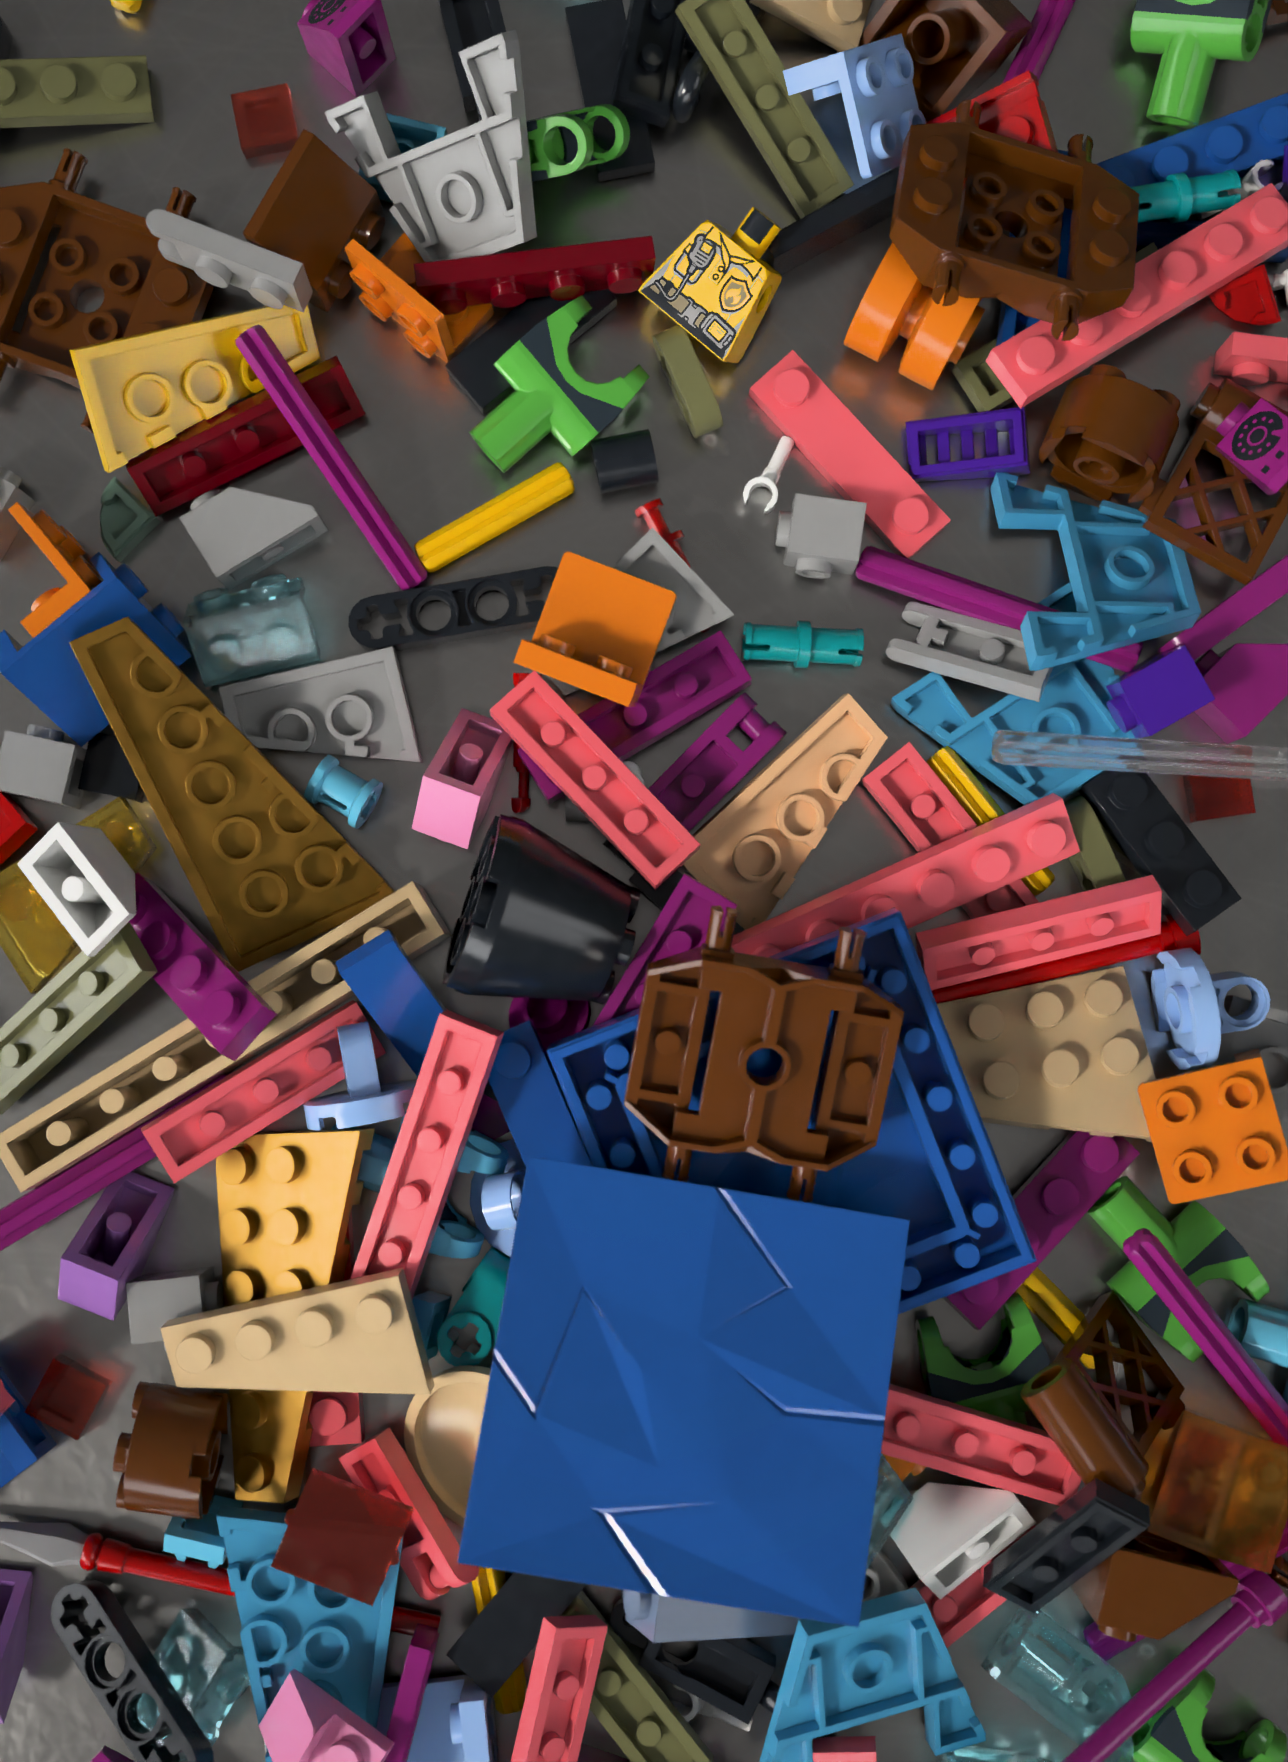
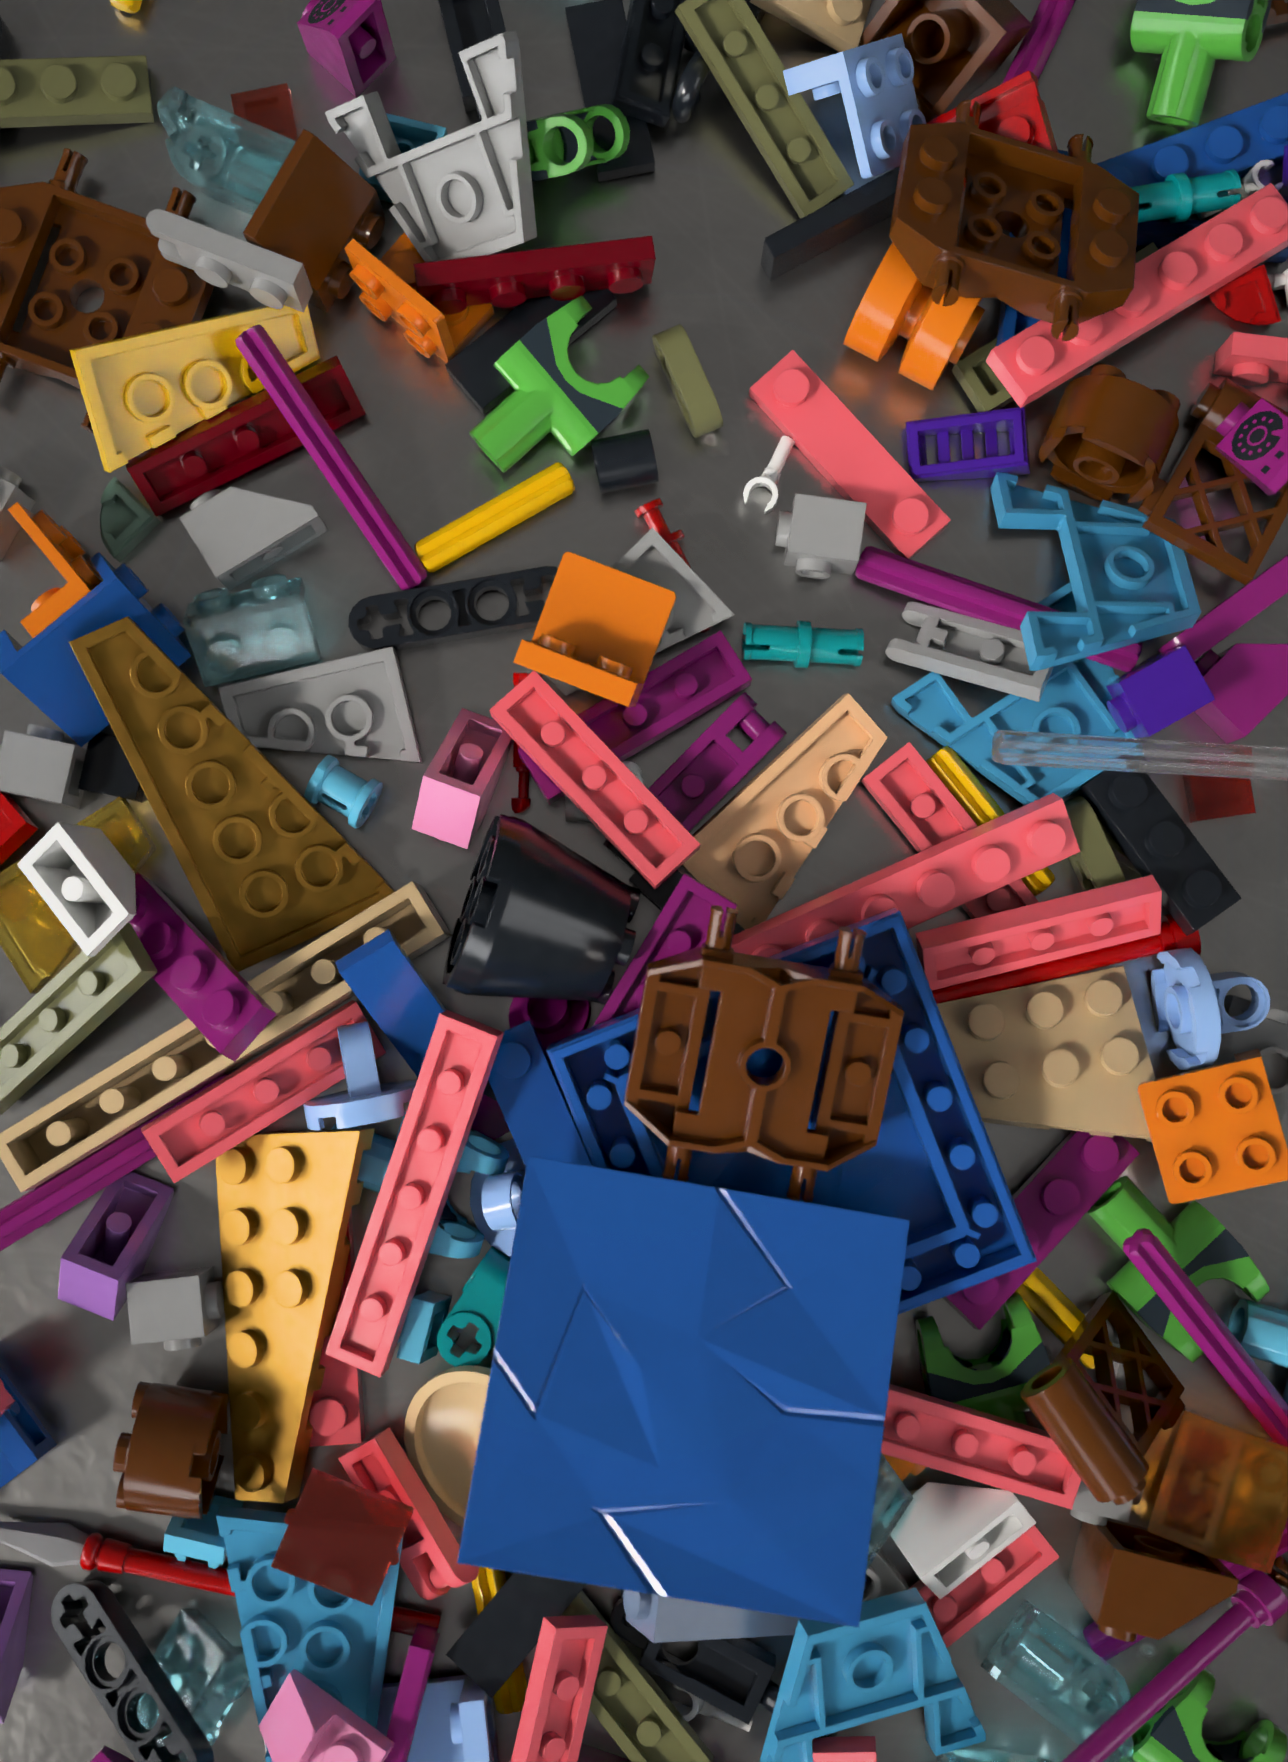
clear red tile [24,1353,113,1441] -> none
tan wing [160,1268,435,1395] -> none
torso [638,206,782,363] -> none
black tile [983,1478,1150,1613] -> none
none -> clear light blue piece [156,86,296,216]

